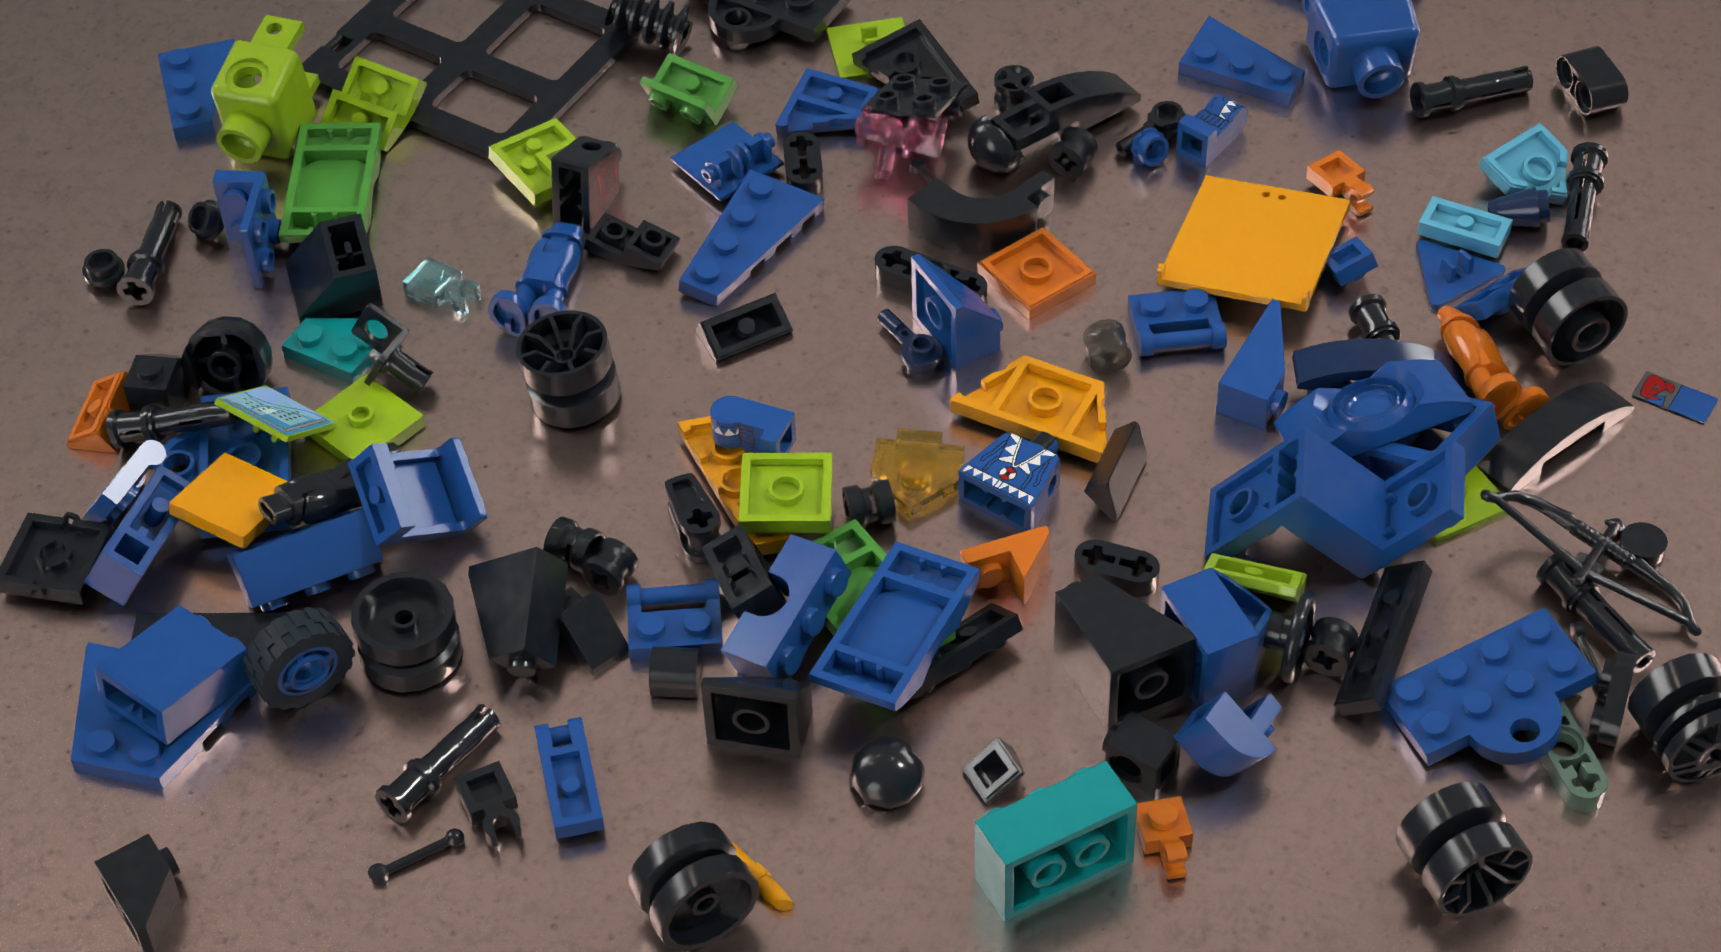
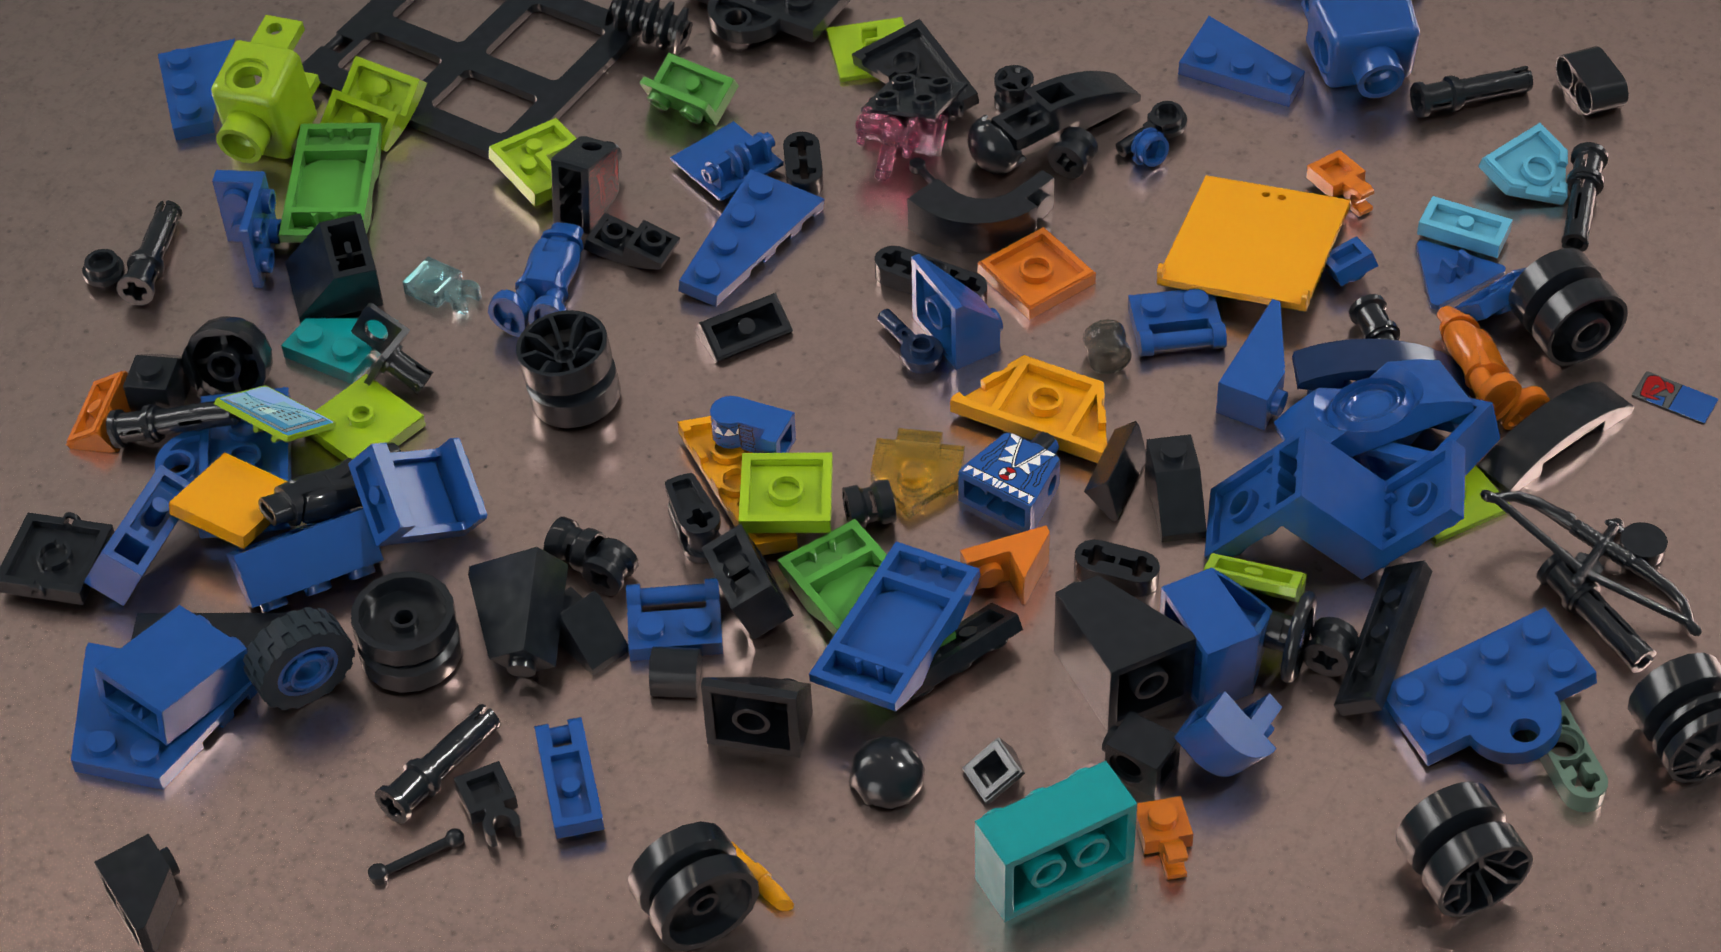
plate [81,440,166,524] -> none
black plate [188,200,224,241] -> none
blue arch [721,534,852,679] -> none
blue wing [775,68,879,136] -> none
blue leg [1176,94,1248,168] -> none
dark blue cone [1487,187,1550,228] -> none
black hinge [1569,622,1608,704] -> none
black plate [1589,651,1637,747] -> none
none -> black slope [1145,434,1207,542]

